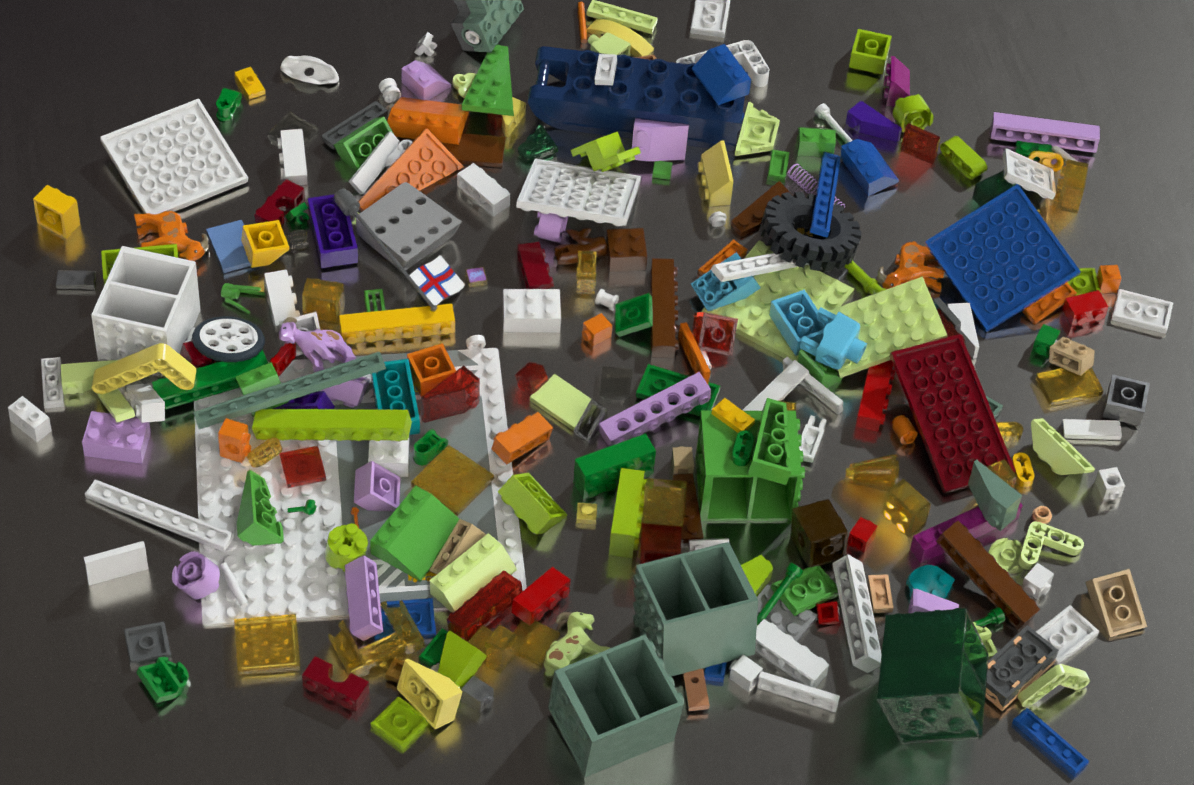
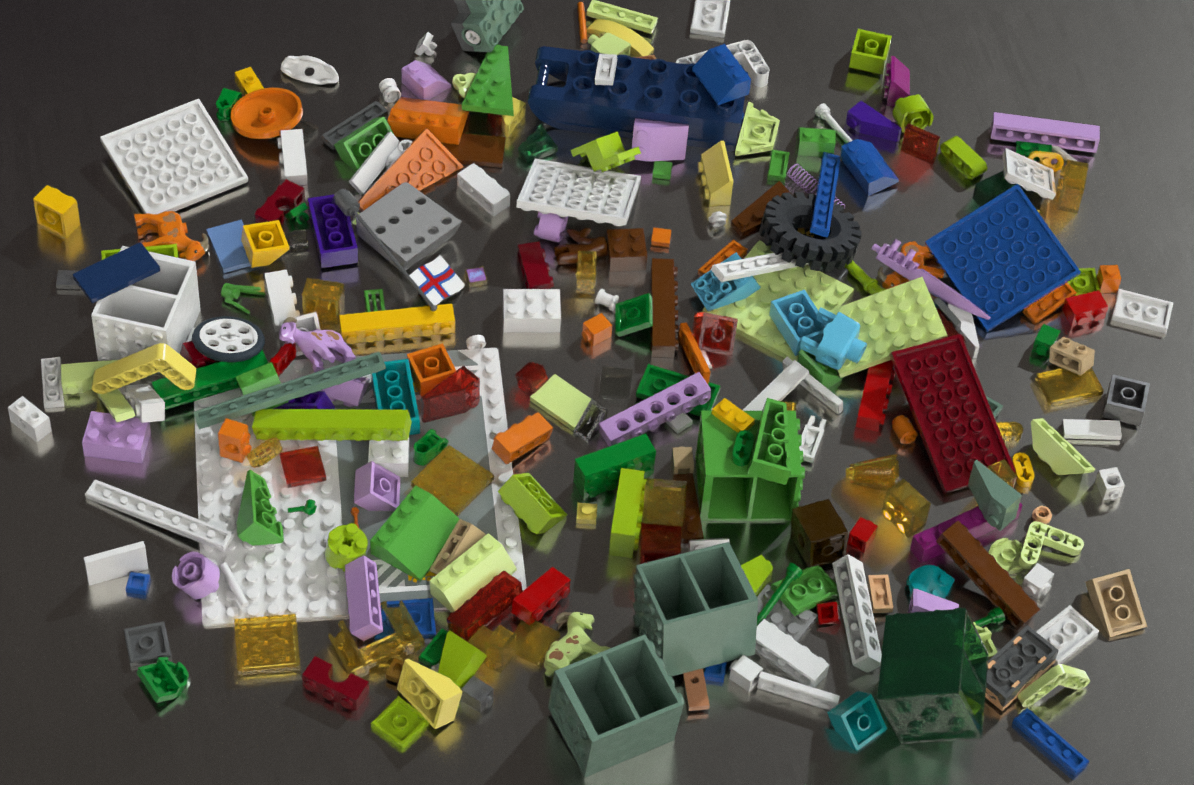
none -> dark blue tile [72,242,160,303]
none -> blue tile [125,572,151,595]
none -> orange dish [231,88,303,139]
none -> orange tile [651,227,671,248]
none -> white tile [666,413,693,434]
none -> teal slope [827,691,887,751]
none -> lavender piece [871,239,991,320]

